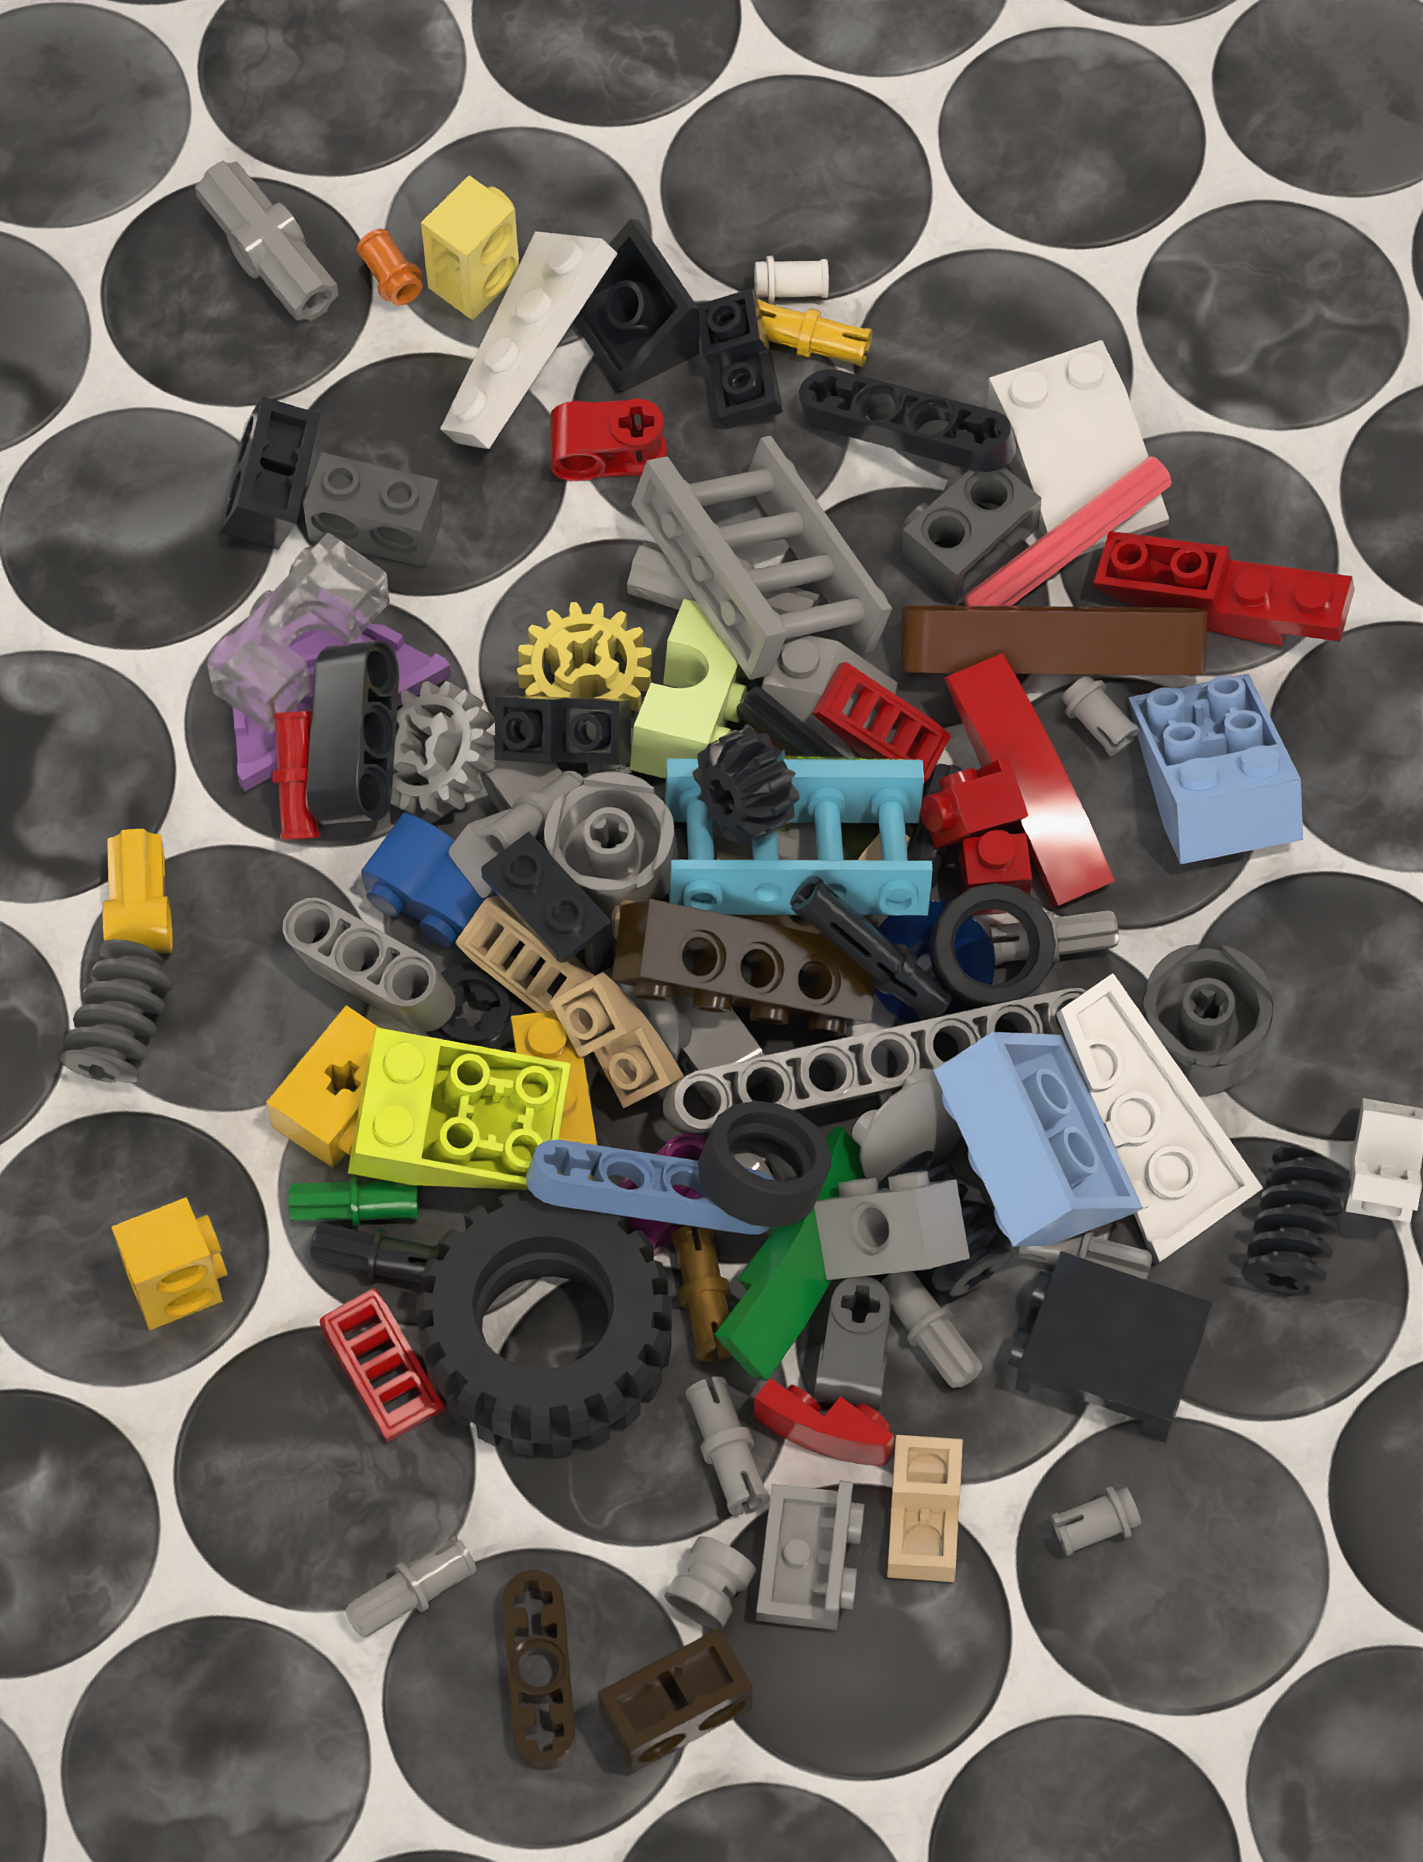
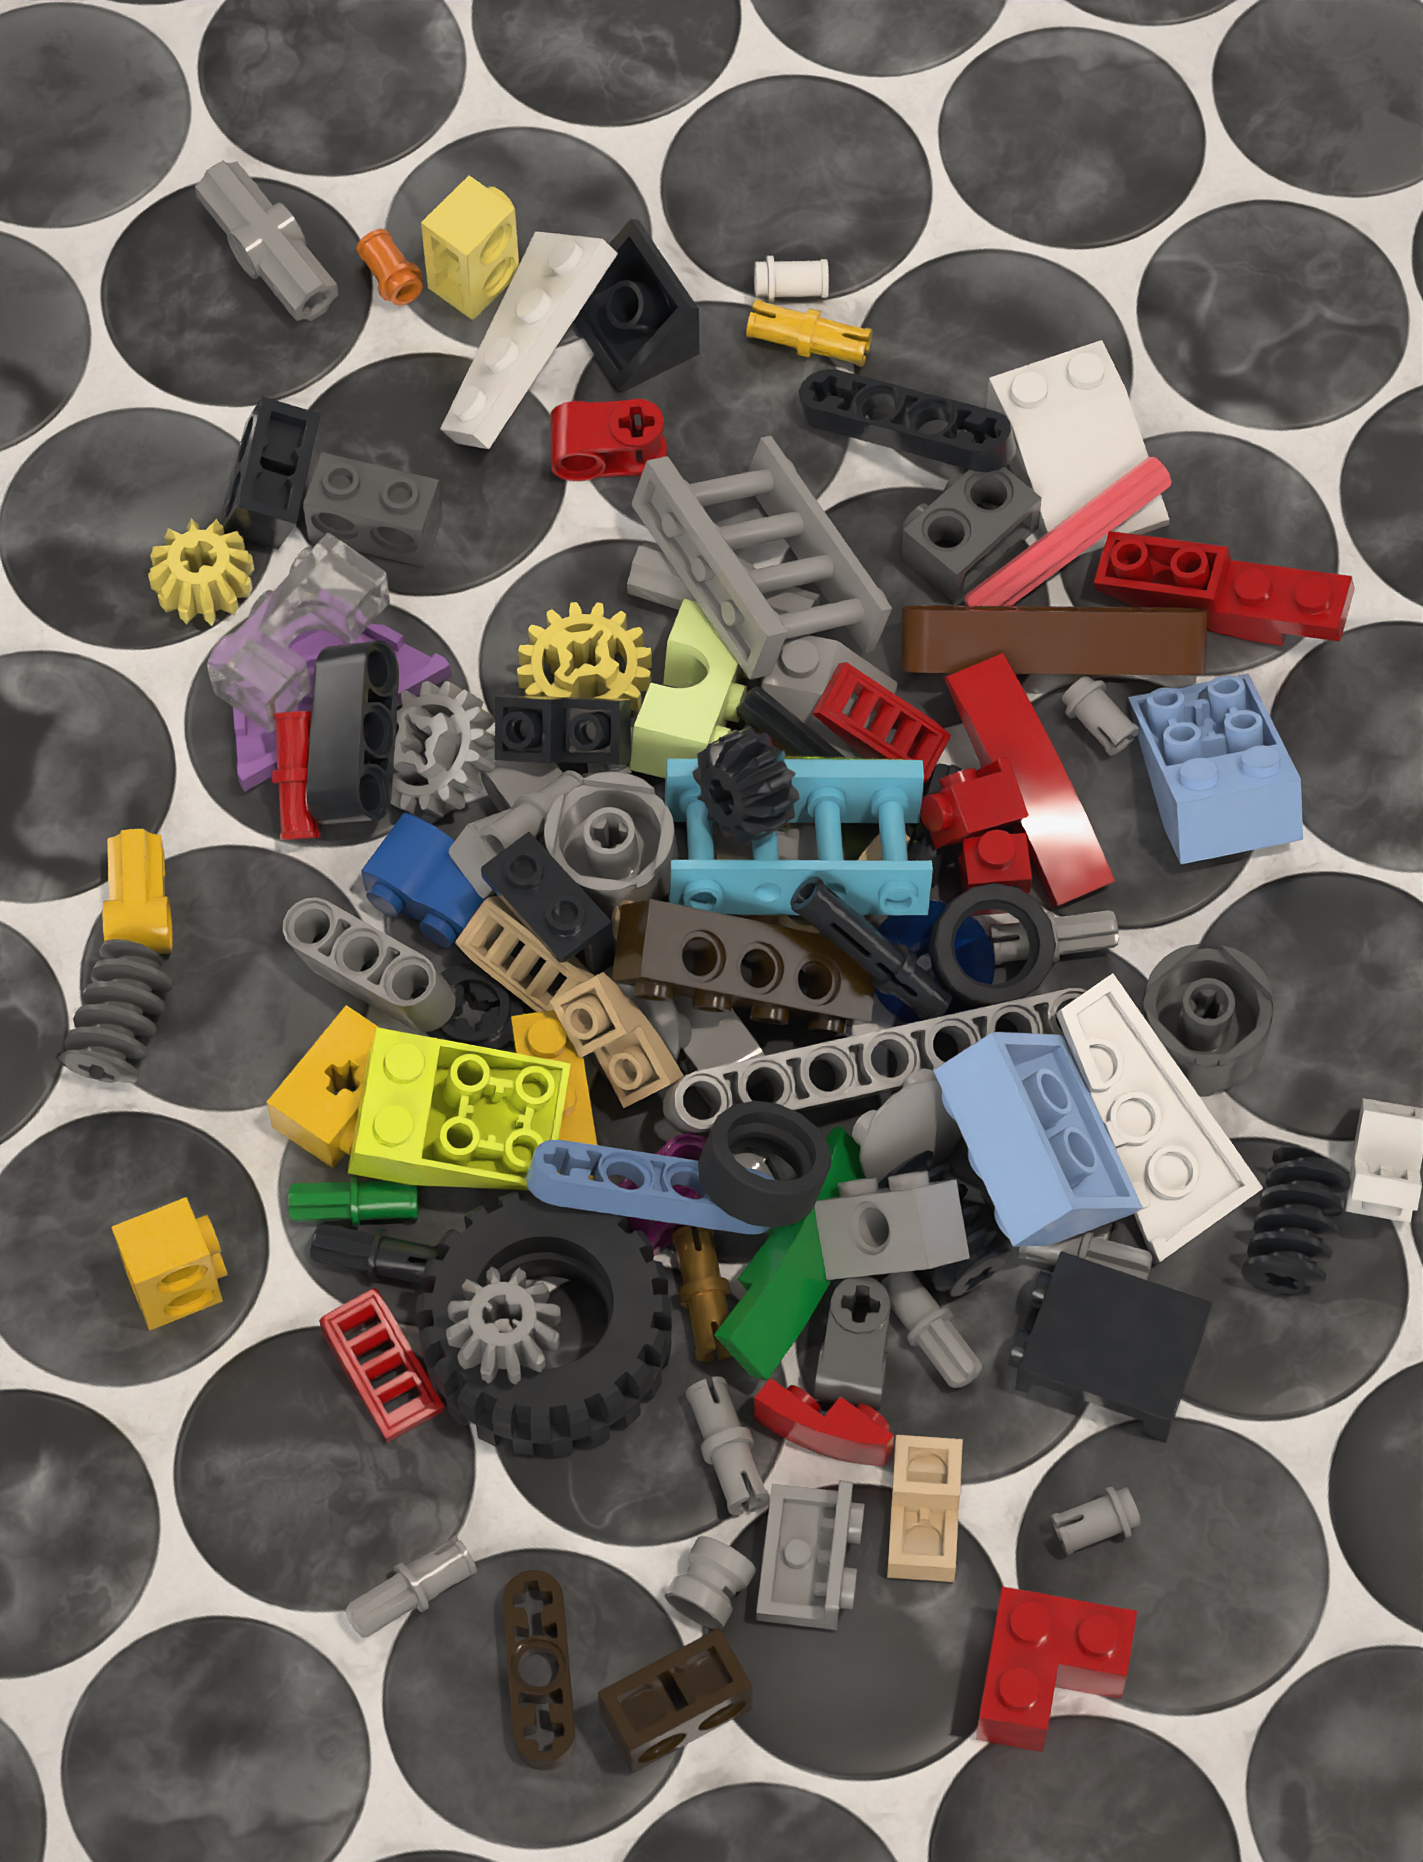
black slope [697,288,783,429] -> none
none -> light yellow gear [148,518,254,626]
none -> light grey gear [446,1266,561,1385]
none -> red brick [976,1586,1137,1752]

